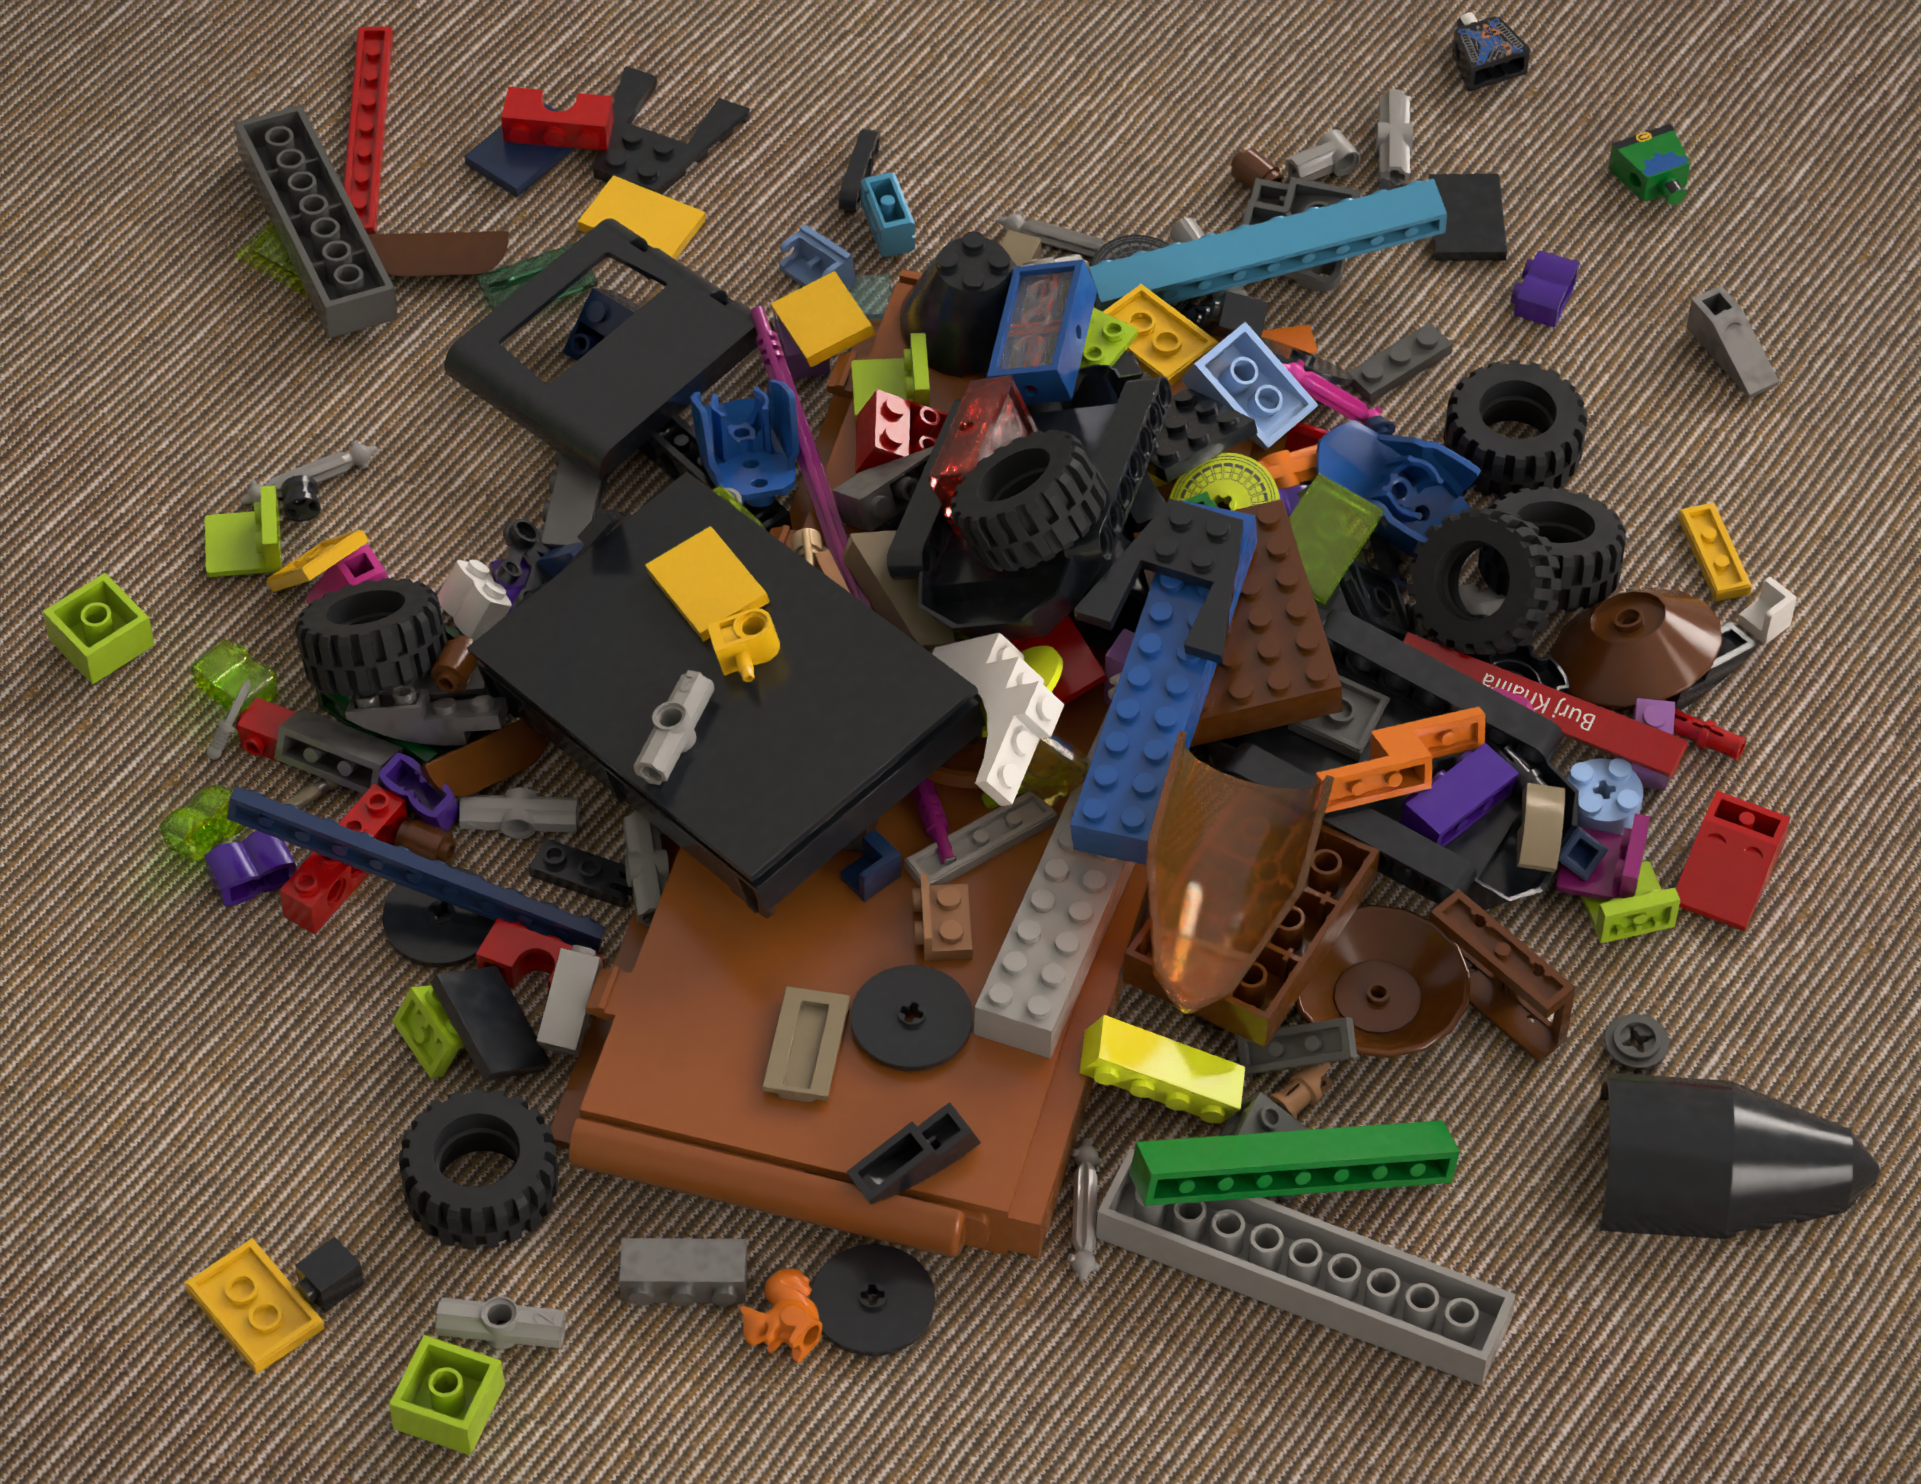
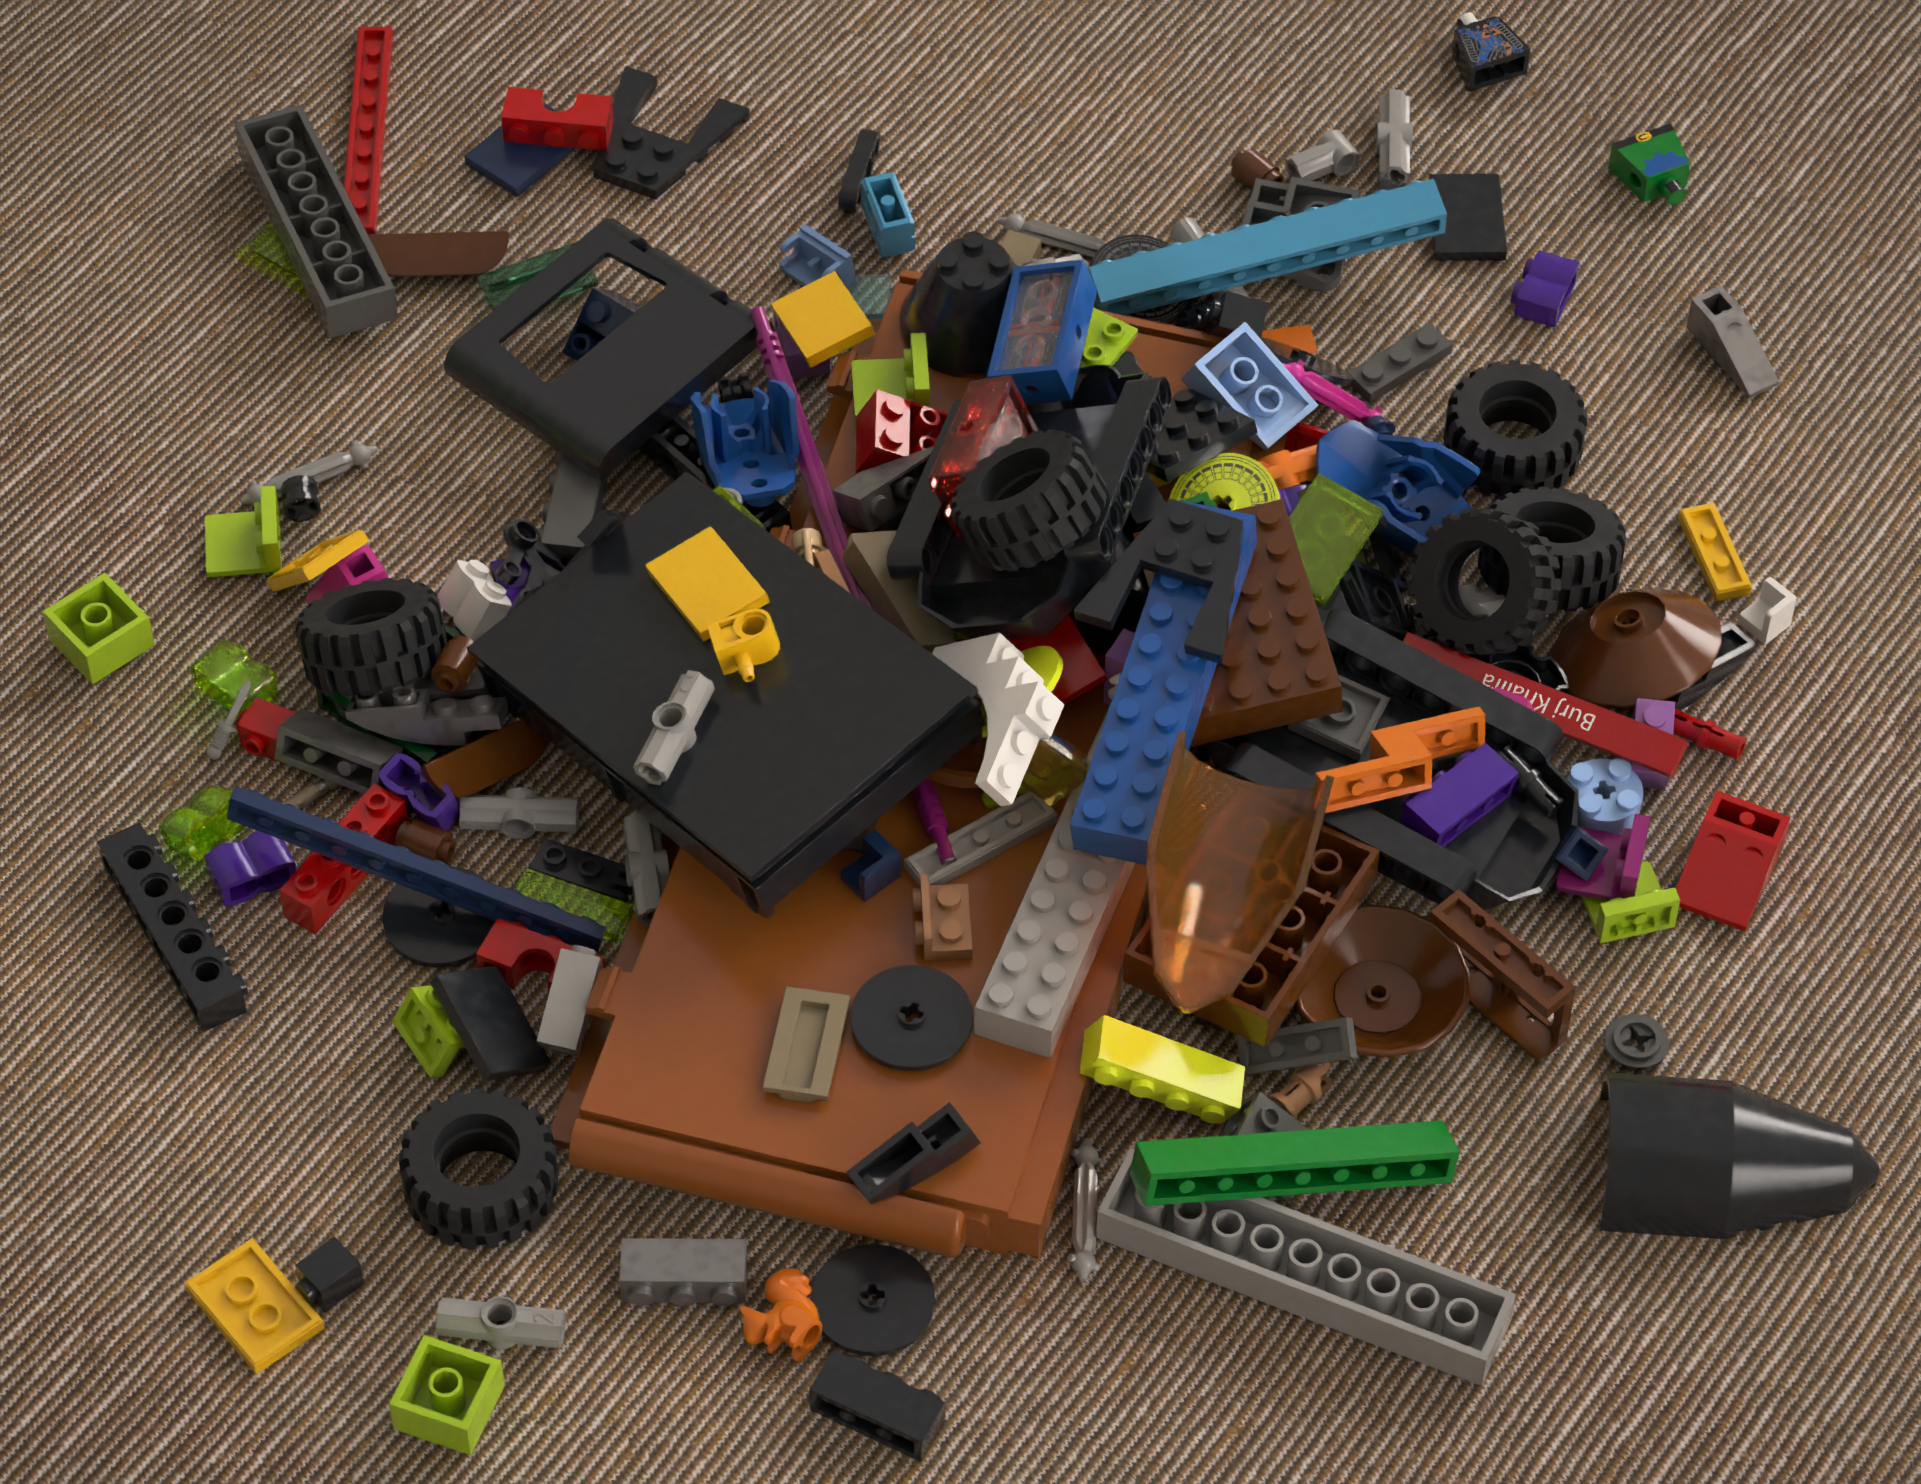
dark blue slope [537,542,585,578] -> none
yellow tile [578,175,706,259] -> none
yellow tile [1103,284,1219,386] -> none
dark tan slope [1516,783,1565,872] -> none
none -> black brick [97,822,248,1032]
none -> clear neon green tile [514,868,634,943]
none -> black wheel [718,372,754,403]
none -> black brick [809,1350,945,1462]

